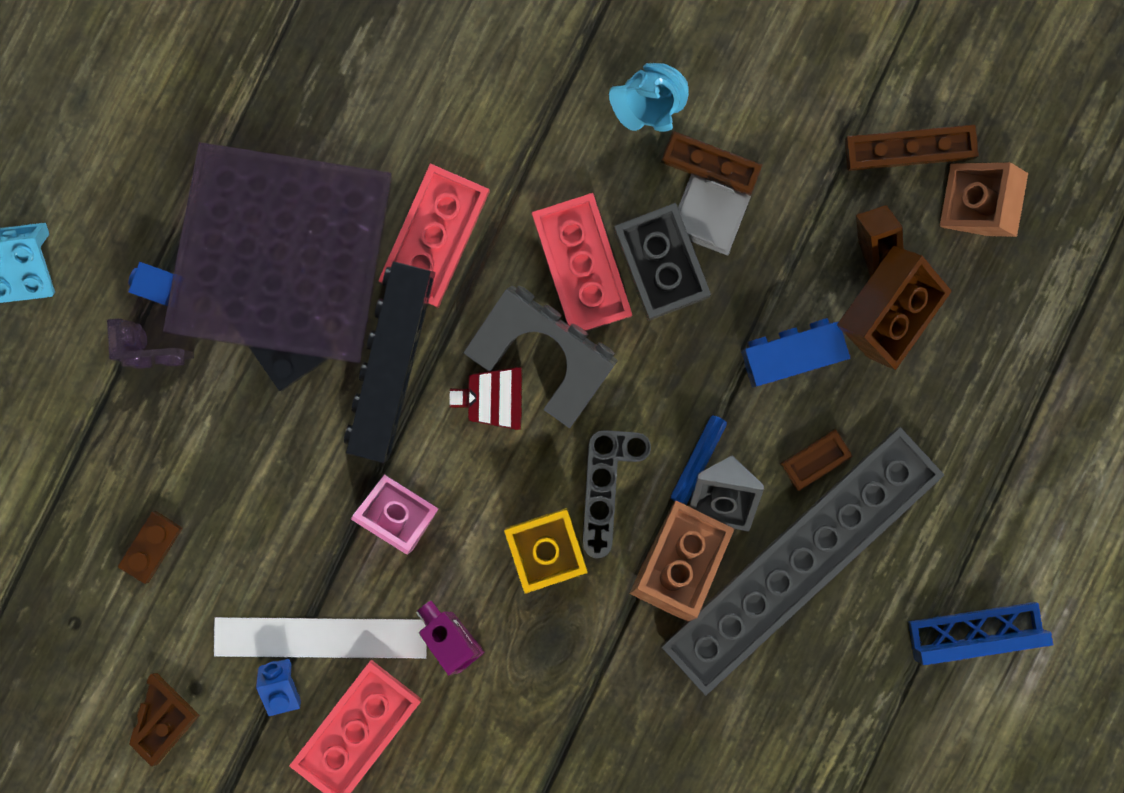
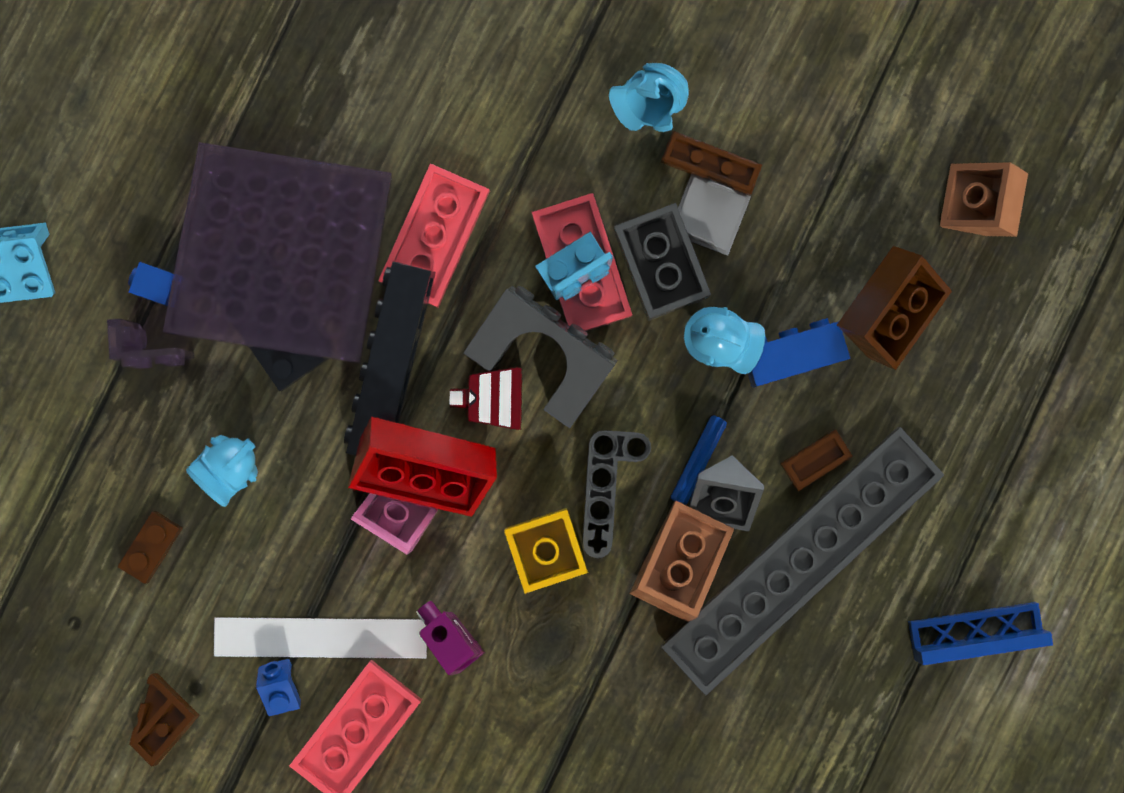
reddish brown plate [845,125,979,171] -> none
reddish brown slope [856,205,904,277] -> none
none -> medium azure helmet [186,435,258,507]
none -> red slope [348,417,497,517]
none -> medium azure bracket [535,231,613,301]
none -> medium azure helmet [684,307,765,374]

